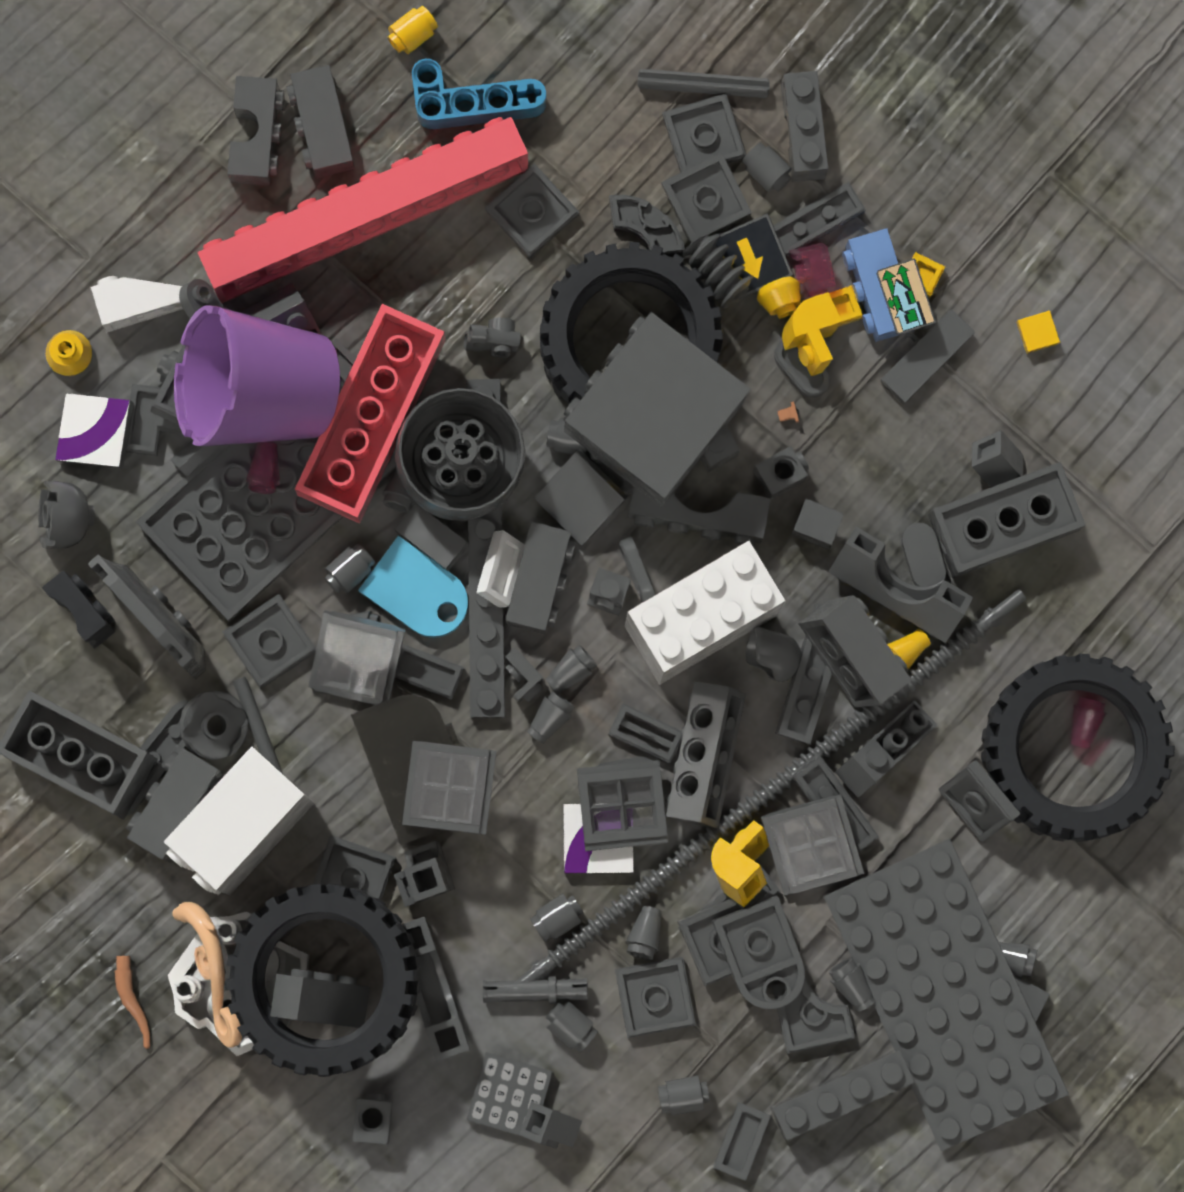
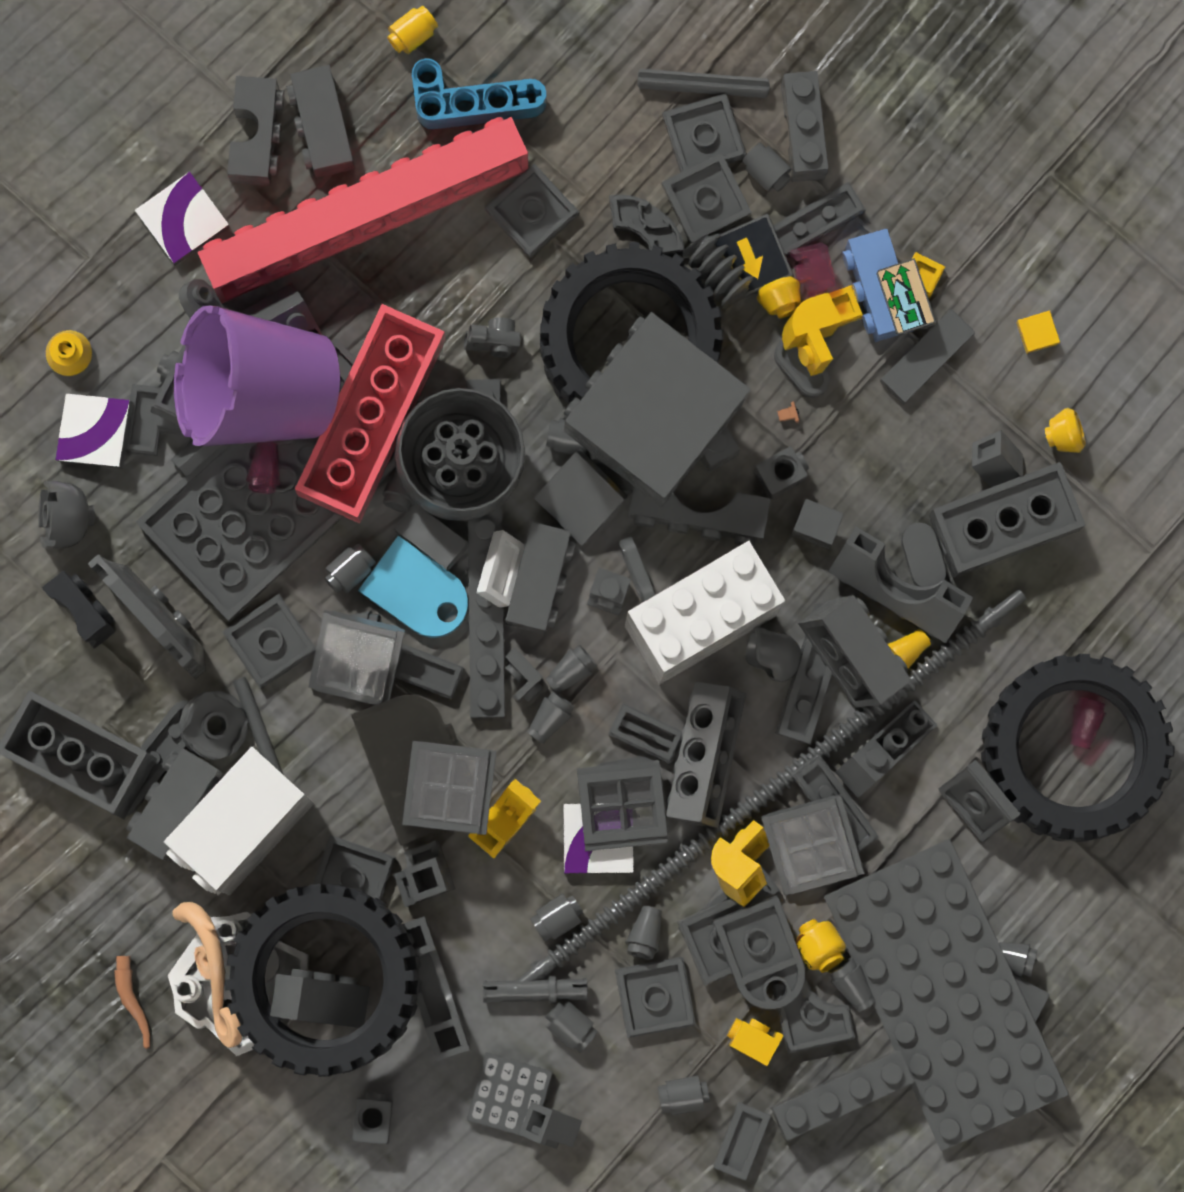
white slope [91,276,183,332] -> none
none -> tile [135,172,230,266]
none -> yellow brick [468,779,541,858]
none -> yellow brick [727,1018,784,1066]
none -> yellow head [795,919,846,973]
none -> yellow cone [1045,408,1086,453]

